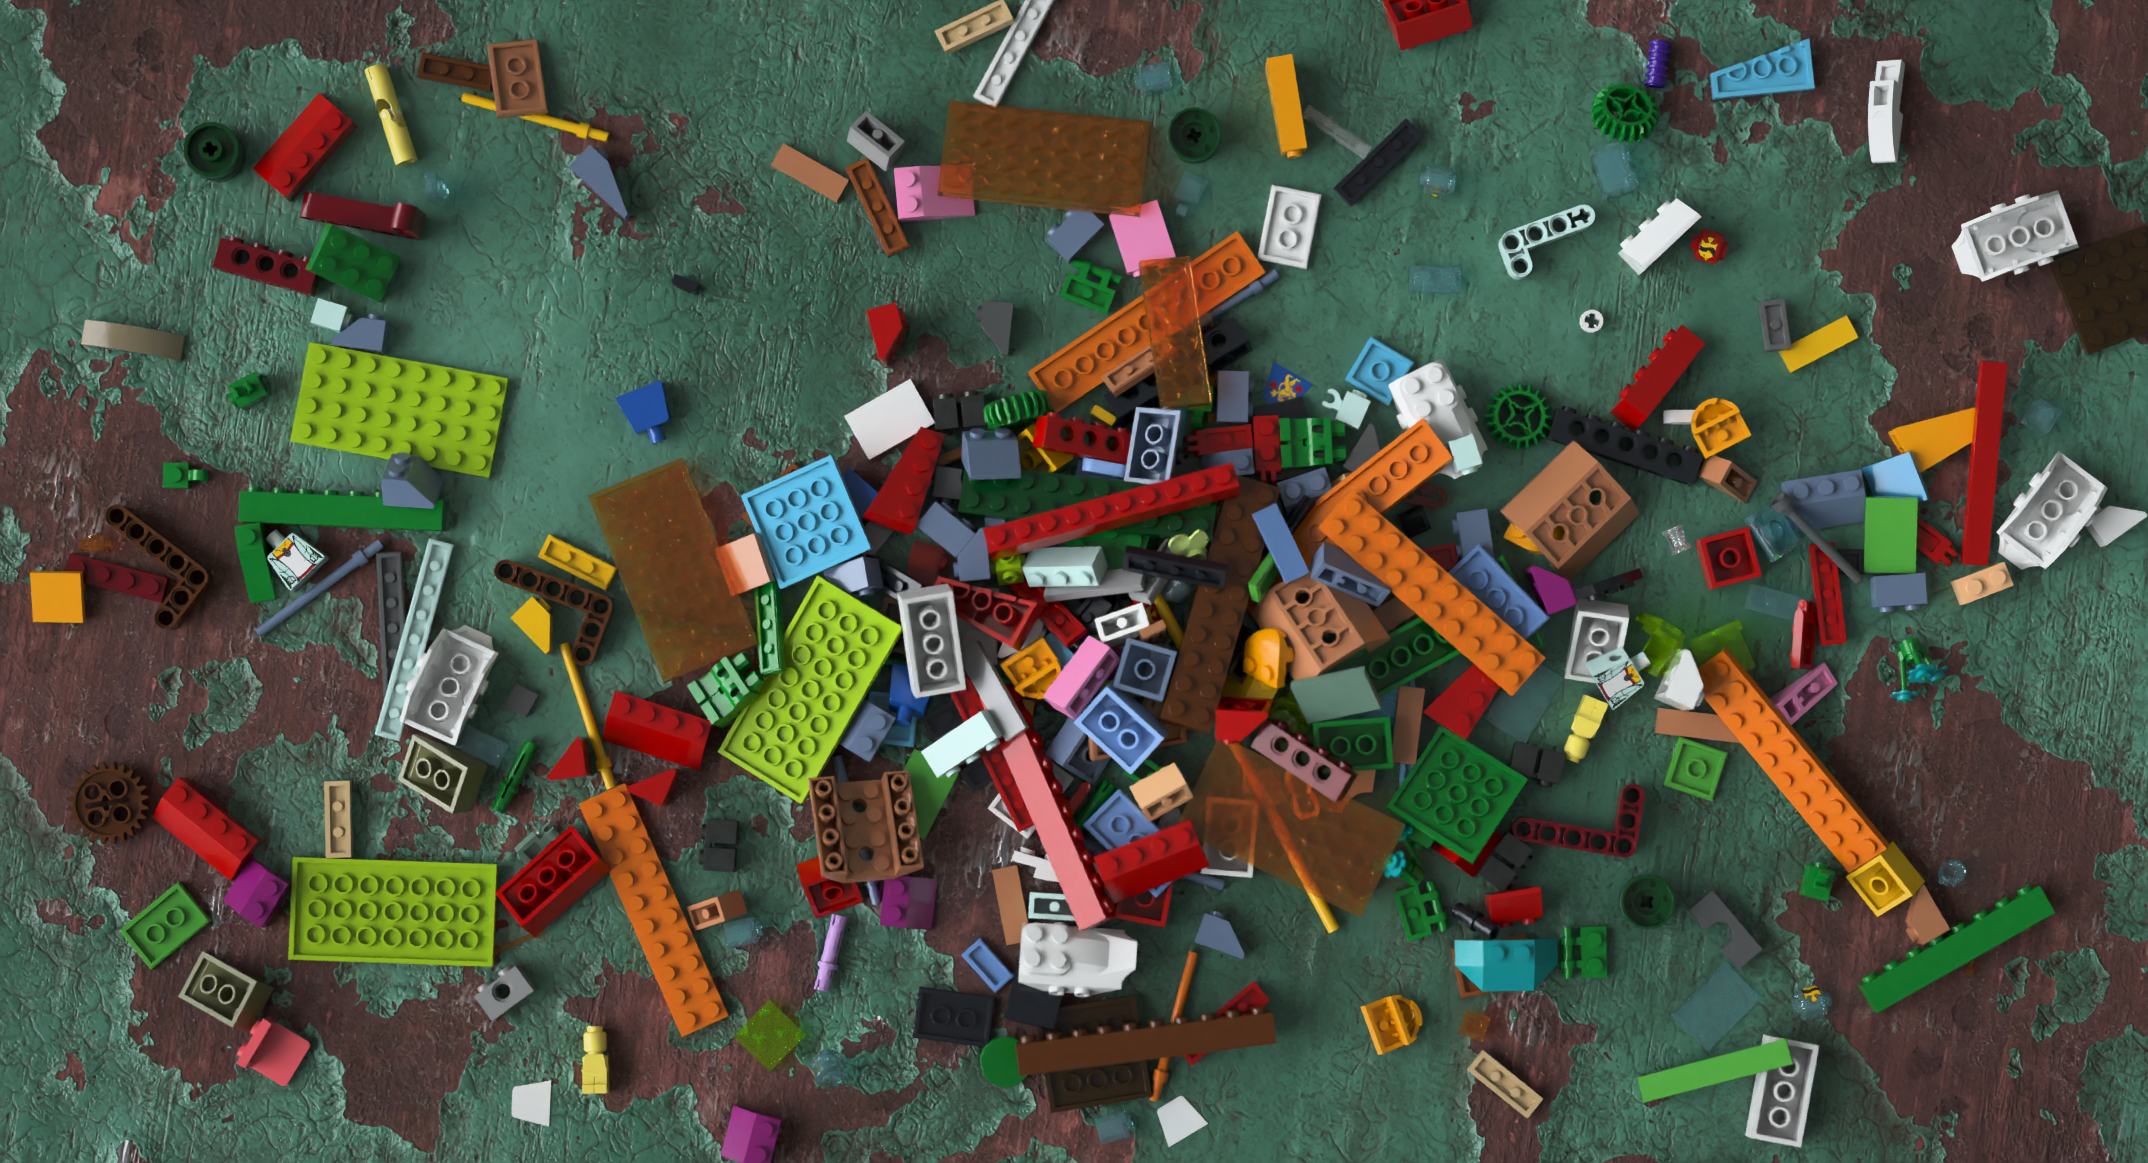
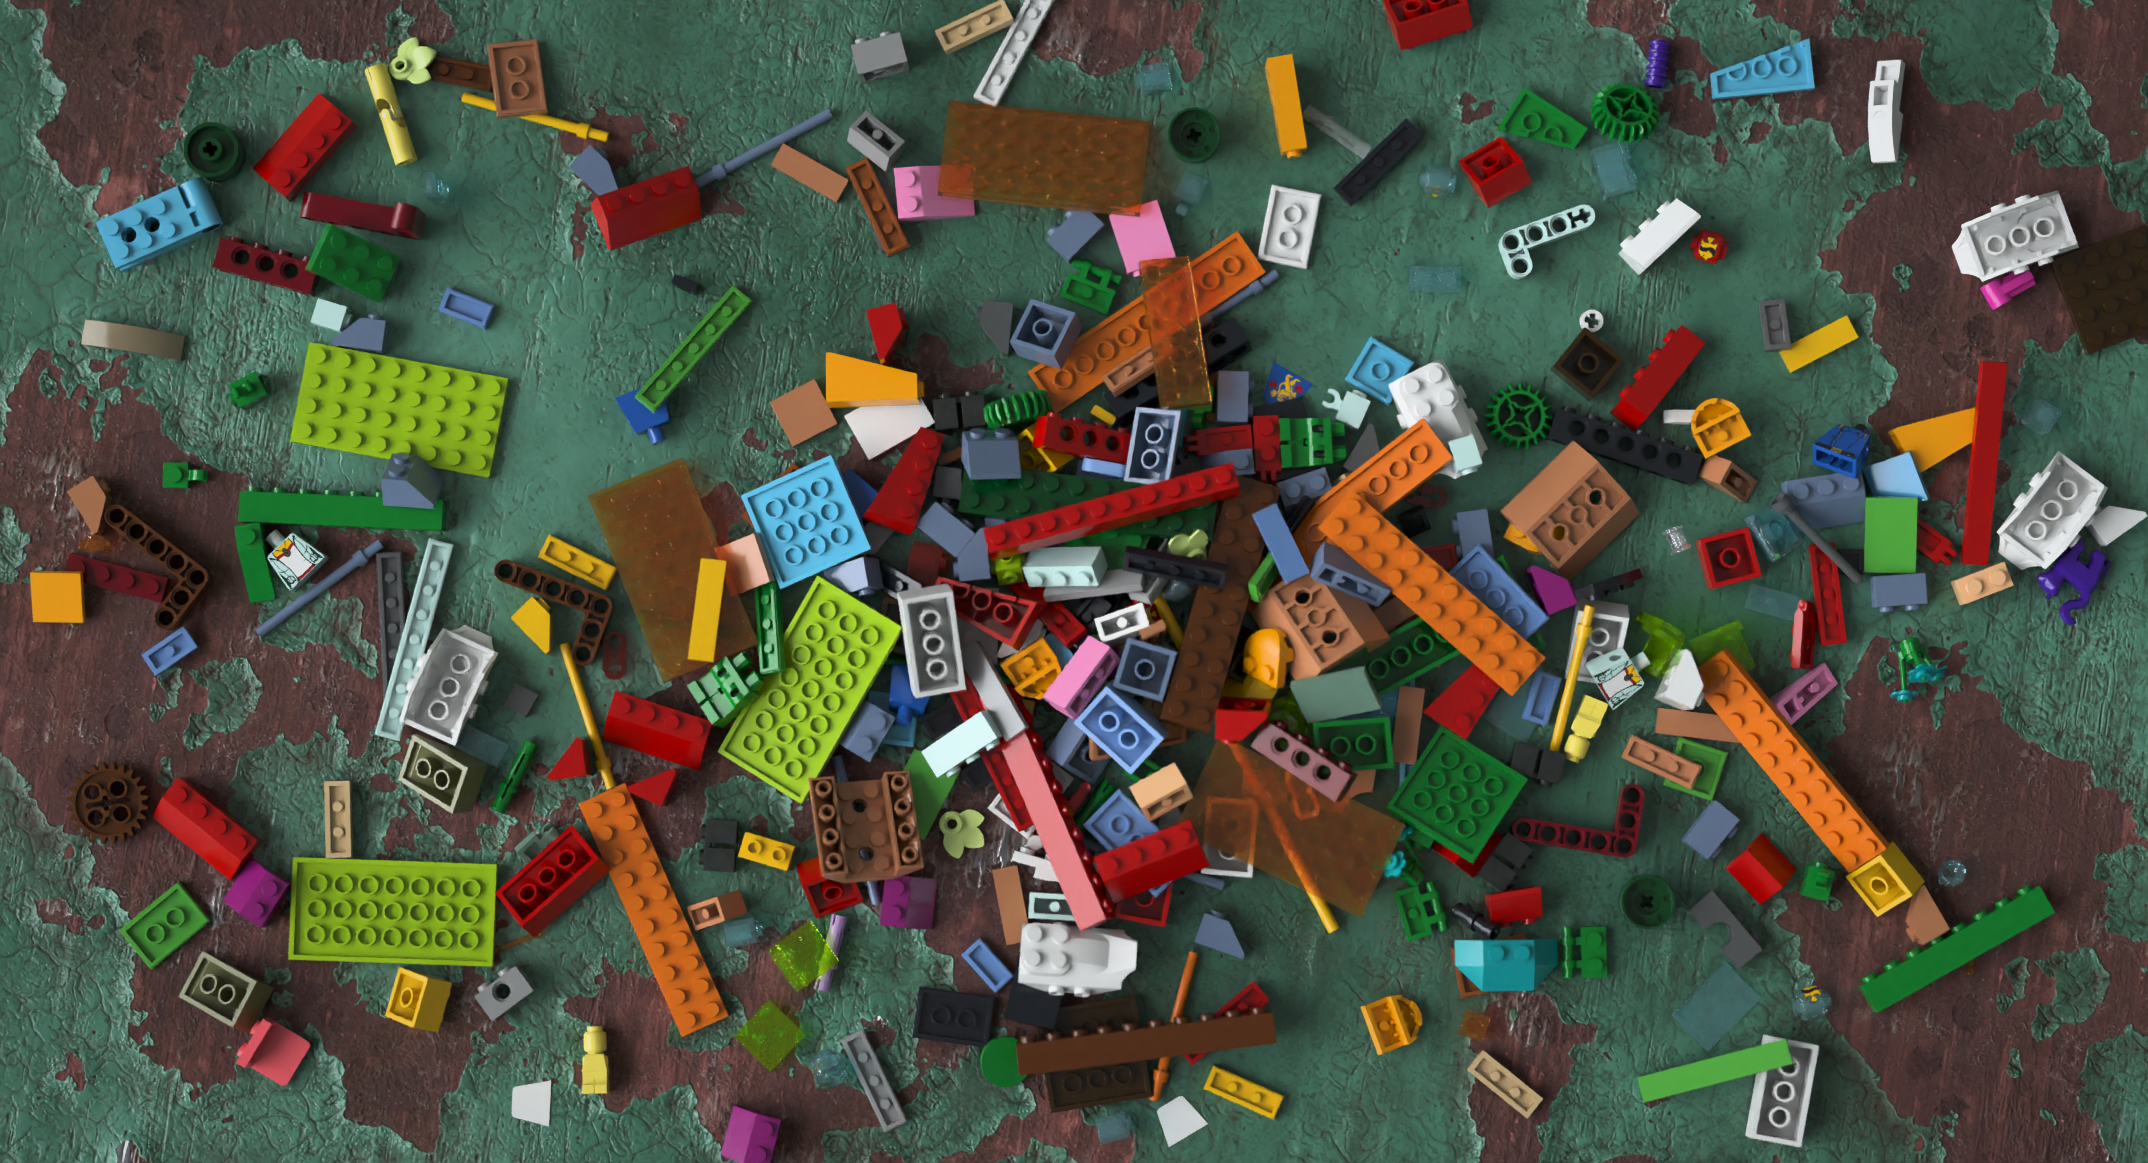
none -> nougat slope [67,475,112,536]
none -> medium azure hinge [95,177,223,272]
none -> medium blue plate [141,626,200,676]
none -> yellow slope [385,967,452,1032]
none -> yellowish green plate [389,37,437,84]
none -> medium blue tile [438,287,495,330]
none -> red slope [590,165,702,251]
none -> clear red beam [603,631,627,680]
none -> bright green tile [635,285,753,414]
none -> yellow tile [688,558,727,663]
none -> sand blue bar [695,109,833,188]
none -> yellow brick [738,832,796,871]
none -> clear neon green bracket [767,921,839,993]
none -> nougat tile [770,379,838,447]
none -> light orange slope [826,352,925,408]
none -> light grey tile [841,1029,908,1132]
none -> light grey brick [850,30,910,83]
none -> yellowish green plate [939,810,984,859]
none -> sand blue brick [1010,299,1083,370]
none -> white piece [1024,833,1043,853]
none -> yellow tile [1203,1065,1284,1120]
none -> red slope [1458,136,1532,208]
none -> green wing [1496,87,1588,150]
none -> medium blue tile [1522,670,1562,726]
none -> yellow bar [1549,604,1595,752]
none -> dark brown brick [1550,327,1624,401]
none -> nougat tile [1621,735,1702,790]
none -> sand blue brick [1680,800,1740,859]
none -> red slope [1724,832,1797,905]
none -> blue torso [1813,424,1871,479]
none -> dark pink piece [1980,270,2035,310]
none -> dark purple animal [2037,538,2112,625]

